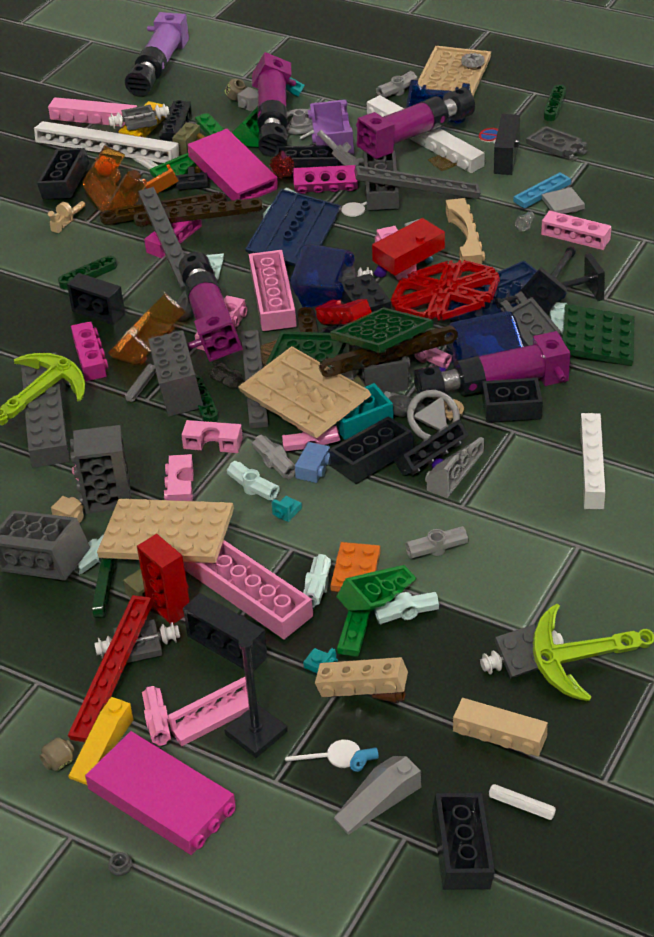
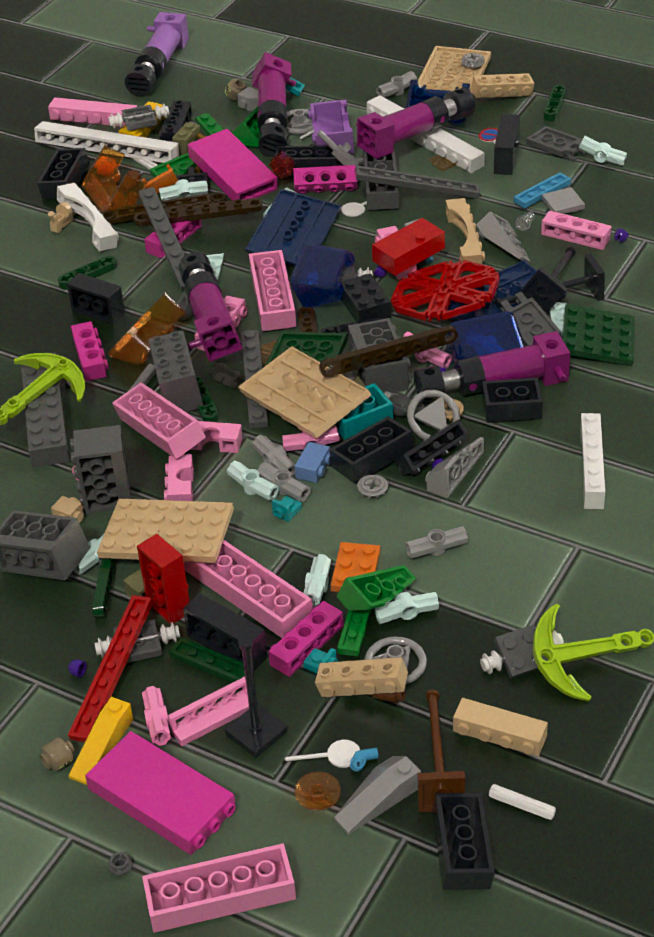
red arch [315,299,372,324] -> none
dark green plate [330,307,433,353] -> none
none -> white arch [57,183,119,251]
none -> dark purple hinge [68,659,87,678]
none -> bright pink brick [112,382,206,459]
none -> bright pink brick [142,843,296,933]
none -> light aqua piece [159,179,208,201]
none -> dark green plate [169,637,245,683]
none -> light grey piece [257,462,311,502]
none -> dark pink brick [269,601,344,677]
none -> clear orange dish [295,772,341,810]
none -> light grey gear [357,475,388,499]
none -> light grey piece [364,636,427,685]
none -> reddish brown tile [417,690,465,812]
none -> tan brick [471,73,534,98]
none -> light grey wedge [476,211,530,263]
none -> light aqua piece [579,136,627,166]
none -> dark purple hinge [614,228,629,243]

